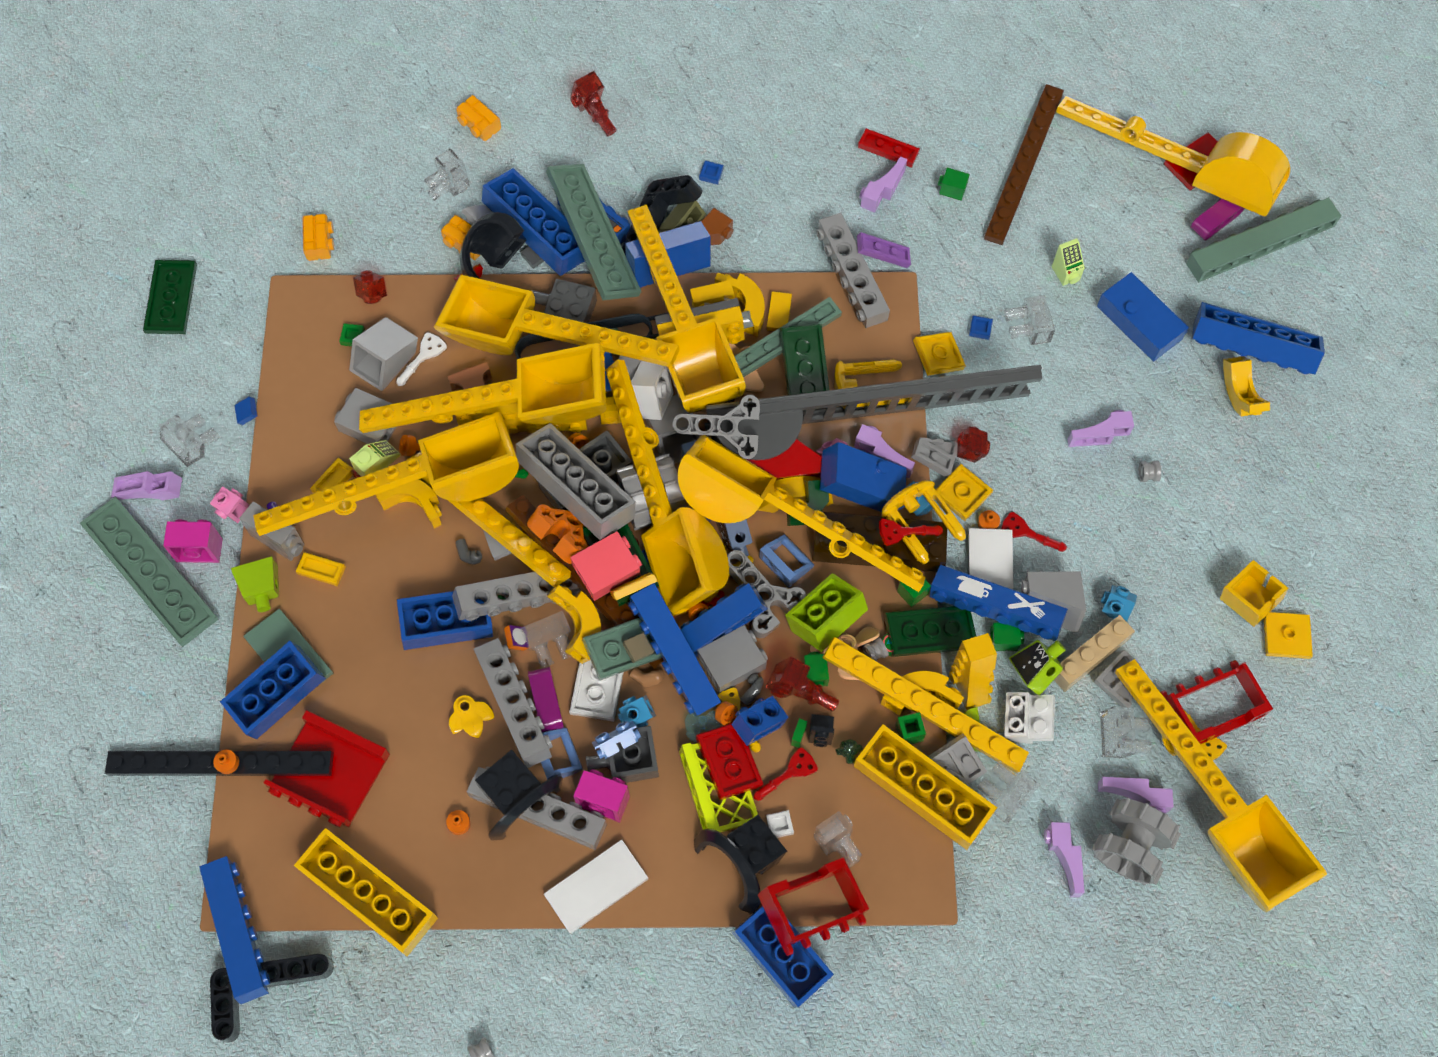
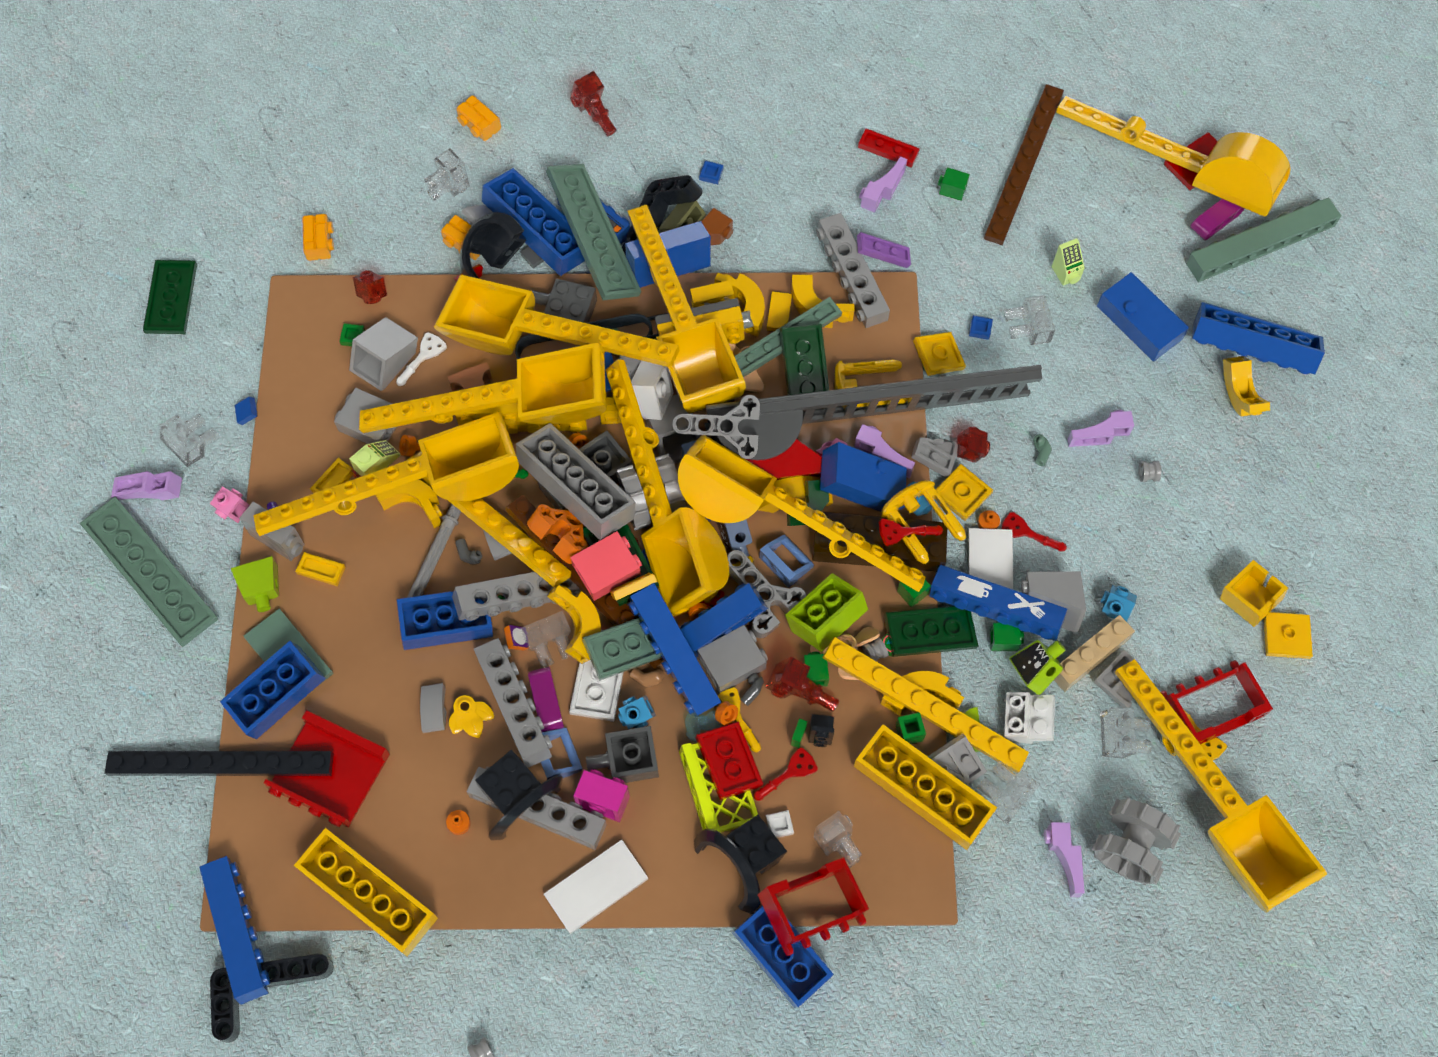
dark pink brick [163,519,223,563] -> none
orange tile [213,749,239,774] -> none
hinge [592,721,641,759] -> none
dark tan tile [623,632,654,663] -> none
blue brick [731,696,789,746] -> none
clear green plant [835,739,863,764] -> none
yellow wedge [949,633,997,710] -> none
lavender slope [1098,777,1174,813] -> none
none -> light grey axle [407,504,461,598]
none -> light grey slope [420,683,447,733]
none -> yellow arch [791,275,854,328]
none -> sand green arm [1033,434,1052,466]

